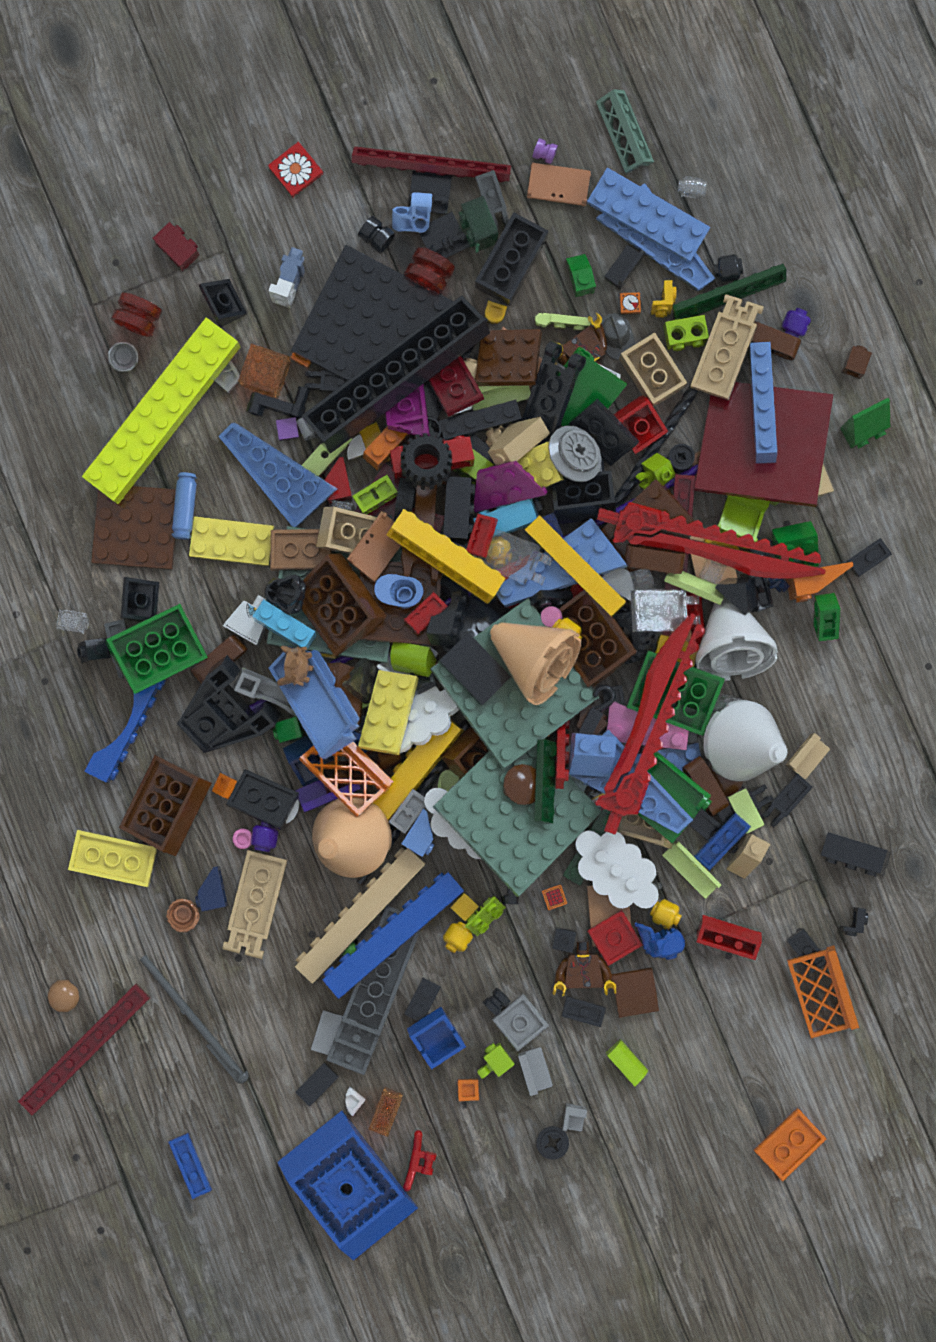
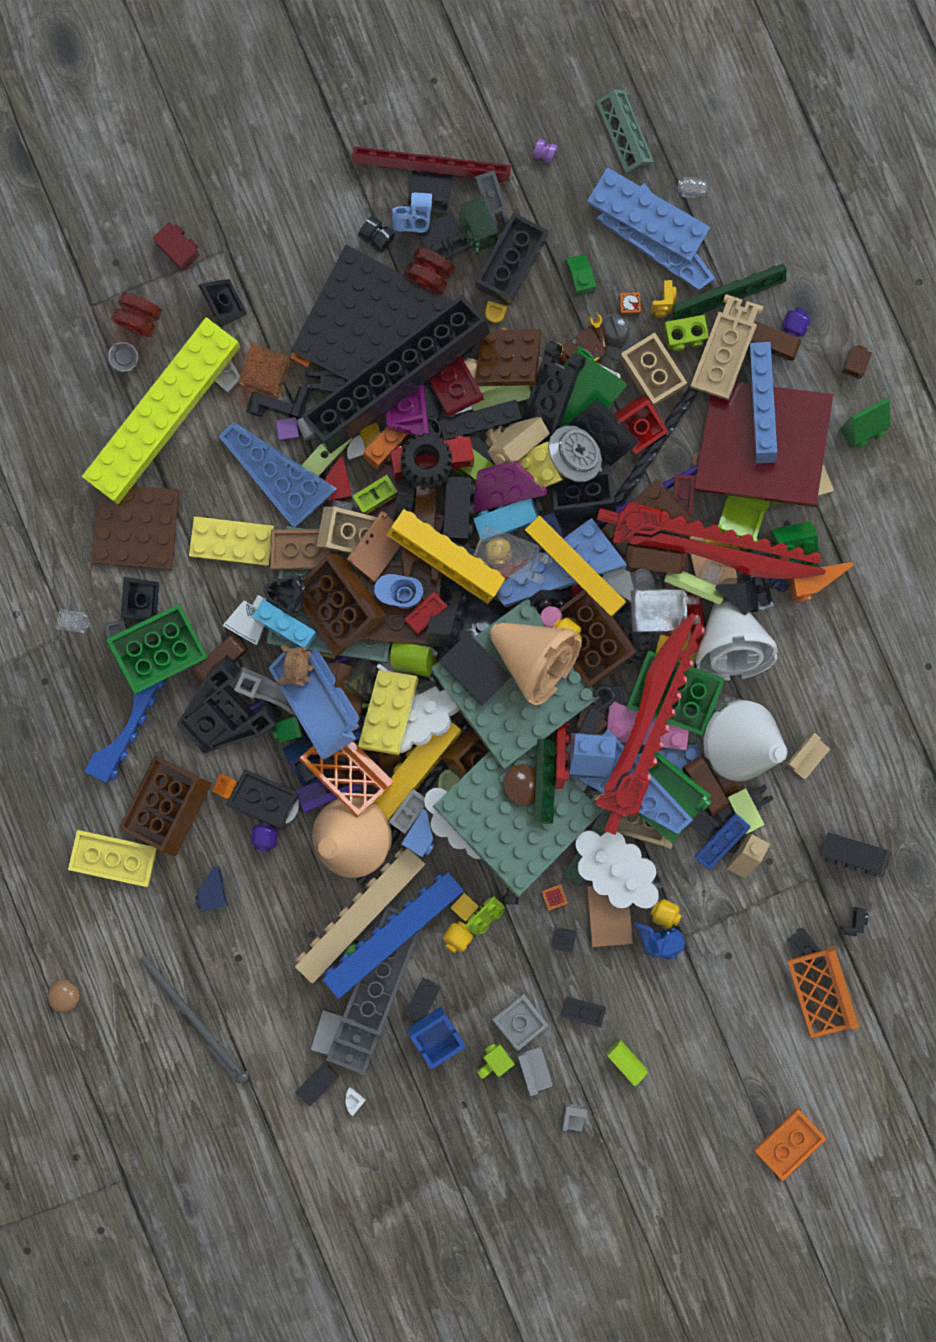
dark red plate [18,983,151,1116] -> none
black bracket [77,638,111,663] -> none
nougat hair [166,899,199,932] -> none
blue tile [168,1133,212,1199] -> none
medium blue axle [172,472,197,540] -> none
tan hinge [222,850,288,959] -> none
bright pink tile [233,829,252,849] -> none
tile [268,141,324,198] -> none
hips [269,247,305,309] -> none
blue slope [277,1110,418,1260] -> none
clear orange brick [368,1087,403,1137] -> none
red piece [403,1130,437,1192] -> none
orange tile [458,1079,479,1101] -> none
red plate [466,514,498,558] -> none
black wheel [483,987,511,1016] -> none
nougat door [527,163,591,206] -> none
yellowish green hinge [534,313,590,331] -> none
black gear [536,1126,569,1160] -> none
reddish brown torso [553,941,616,996] -> none
red tile [587,910,643,966] -> none
black panel [604,245,645,289] -> none
reddish brown slope [612,967,659,1018] -> none
lime brick [636,453,675,489] -> none
yellowish green panel [662,841,721,899] -> none
black wheel [666,444,695,474] -> none
red brick [696,915,762,960] -> none
black head [714,254,743,282] -> none
black hinge [761,773,813,828] -> none
green brick [813,593,841,641] -> none
black plate [846,538,892,577] -> none

